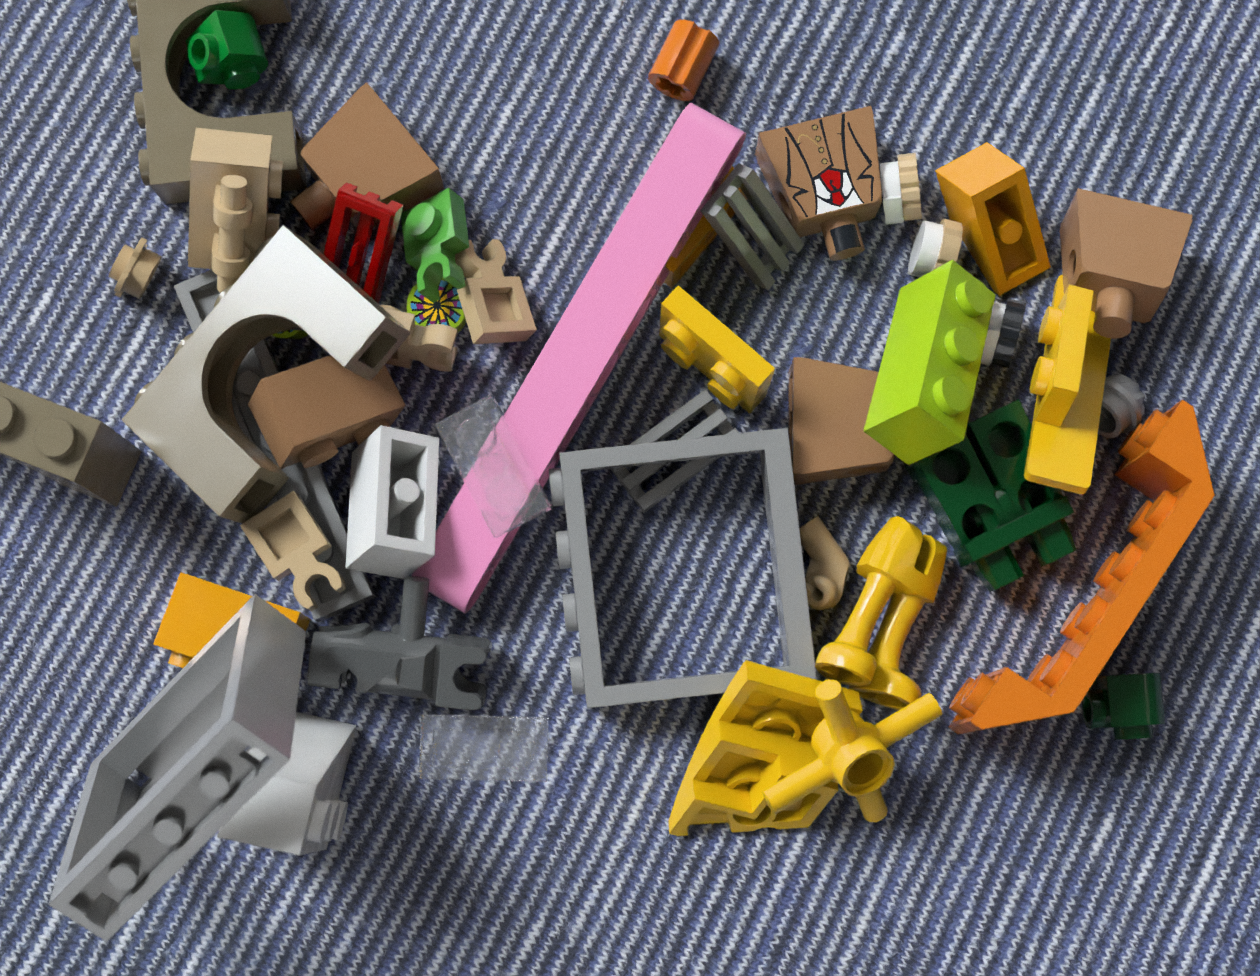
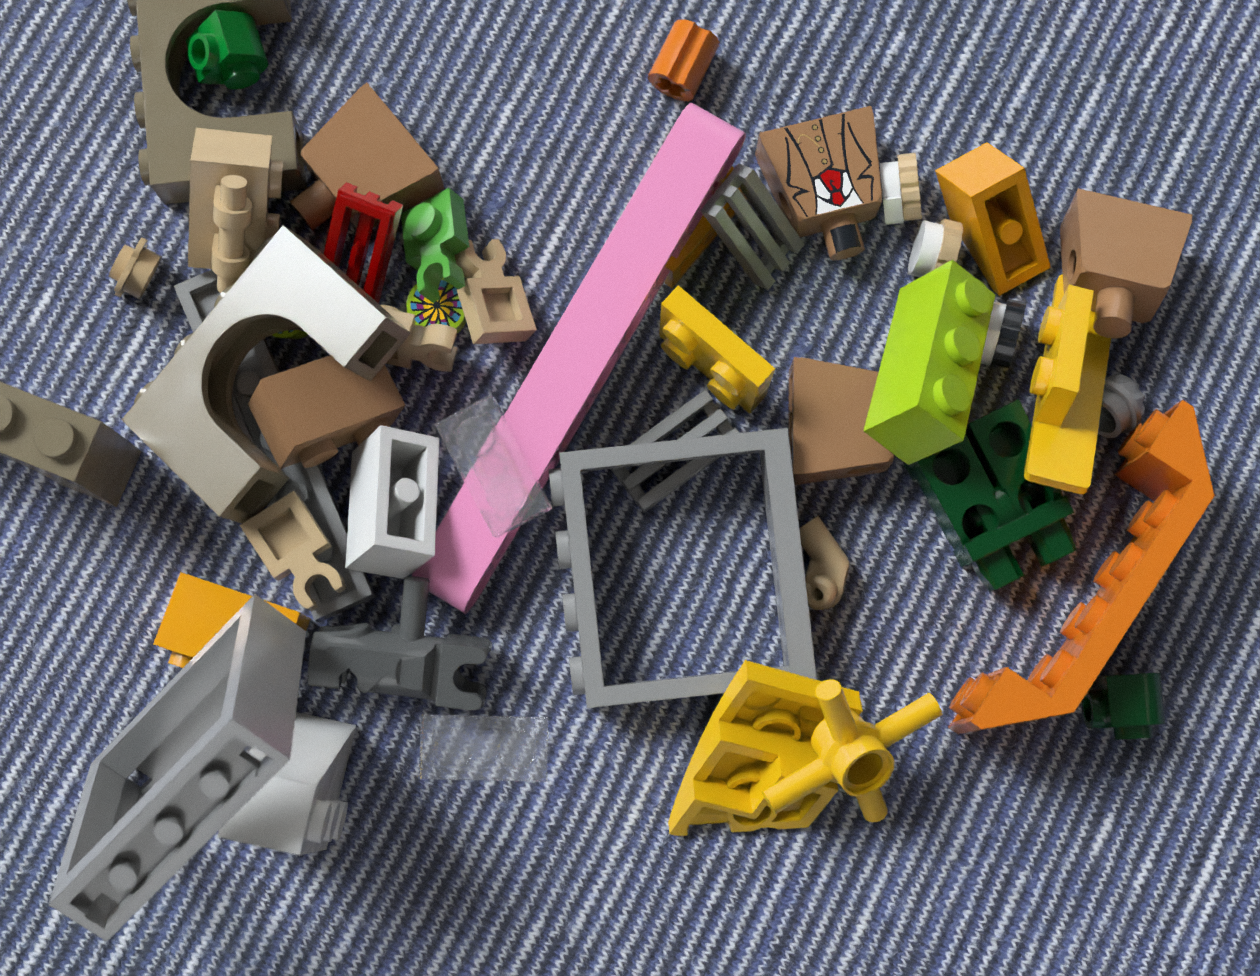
yellow piece [815,516,947,710] -> none

